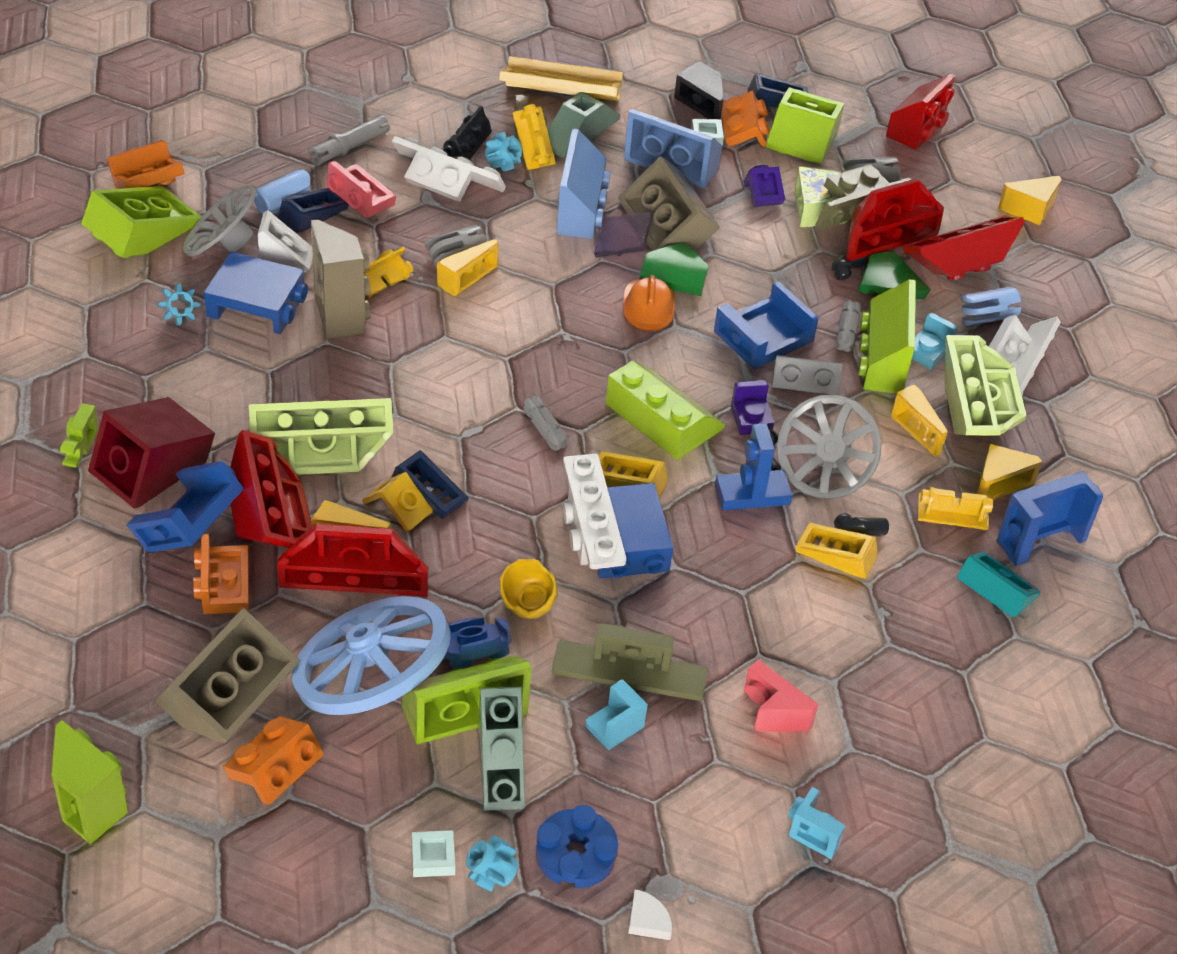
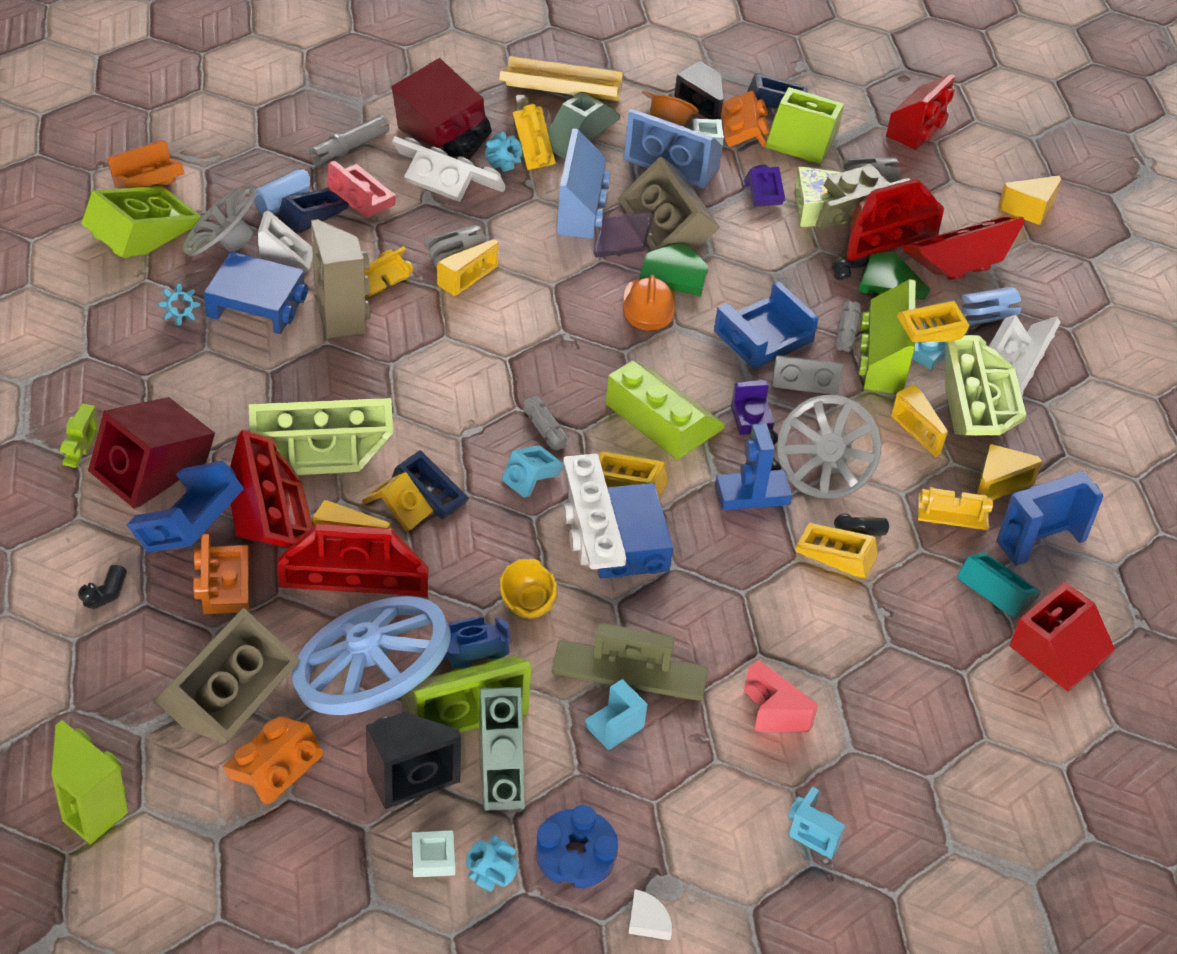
none -> black arm [78,565,127,609]
none -> black slope [366,712,461,809]
none -> dark red slope [391,57,485,148]
none -> medium azure bracket [502,445,563,498]
none -> orange piece [642,91,699,127]
none -> yellow slope [897,301,970,342]
none -> red slope [1009,581,1115,692]

